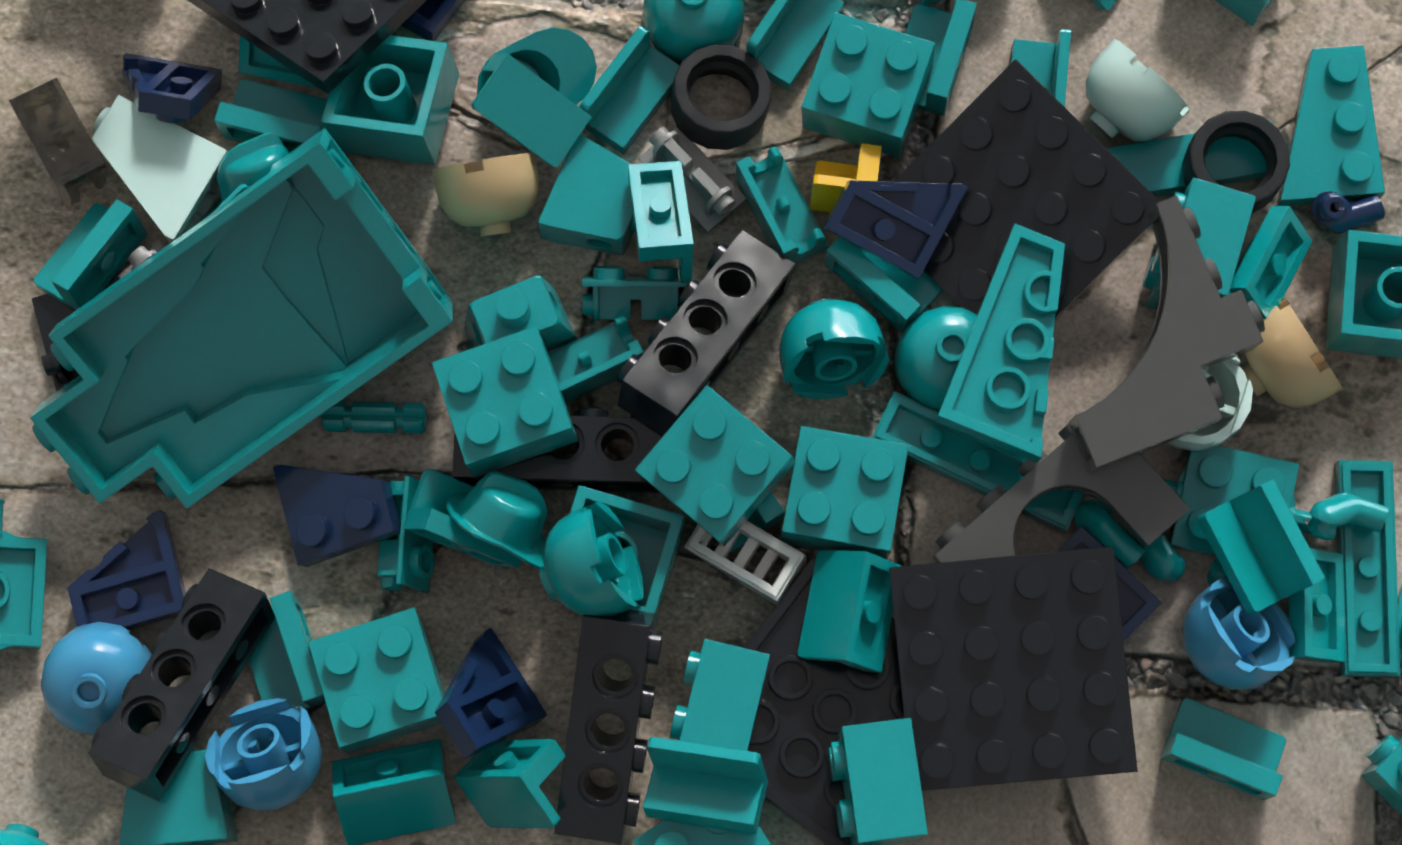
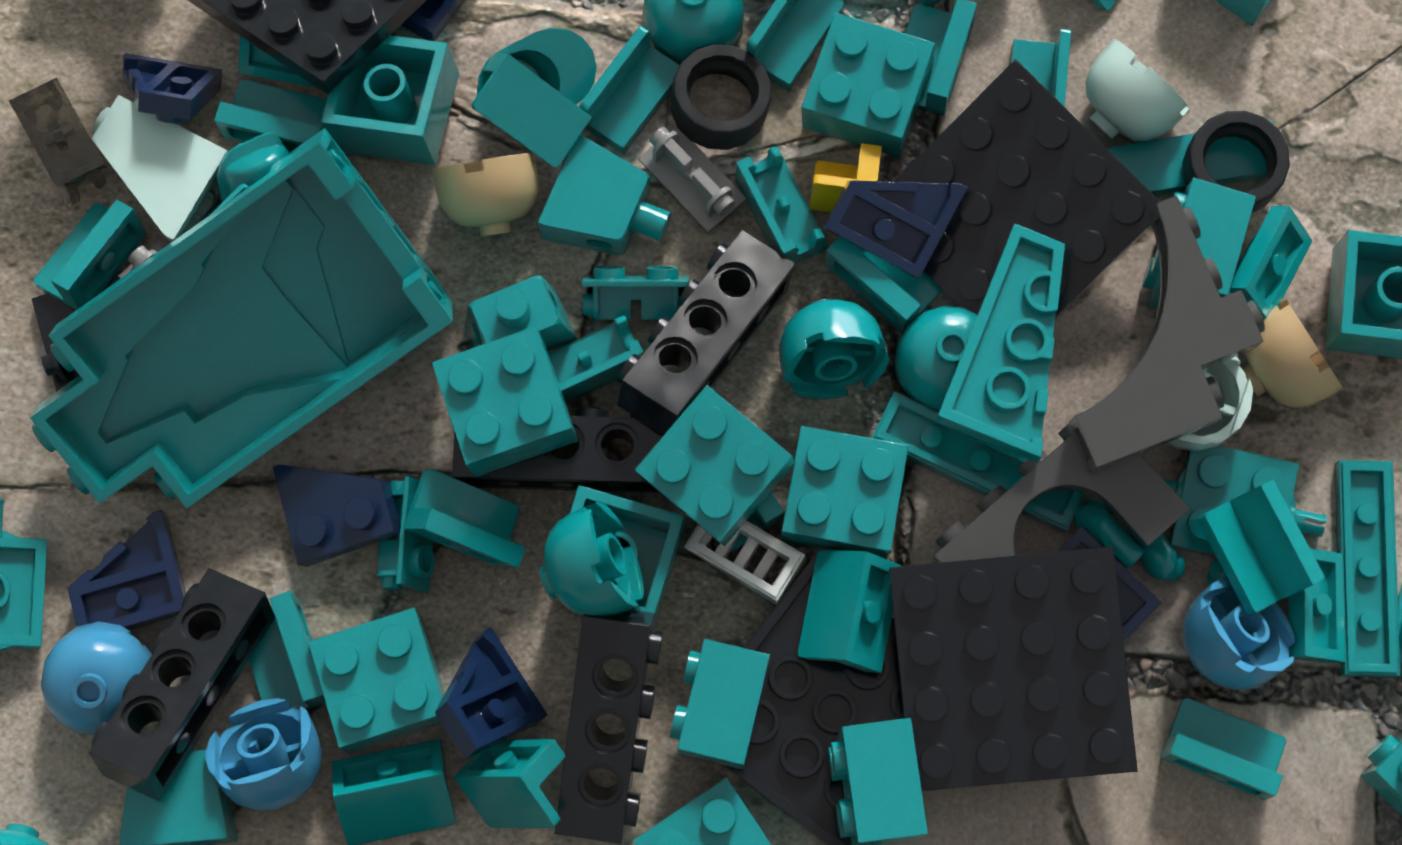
teal axle [321,401,428,434] -> none
teal piece [446,471,547,570] -> none
panel [628,161,694,283] -> none
teal panel [643,737,768,834] -> none
teal wing [1276,45,1385,206] -> none
teal arm [1307,493,1389,540] -> none
dark blue arm [1312,191,1385,234] -> none

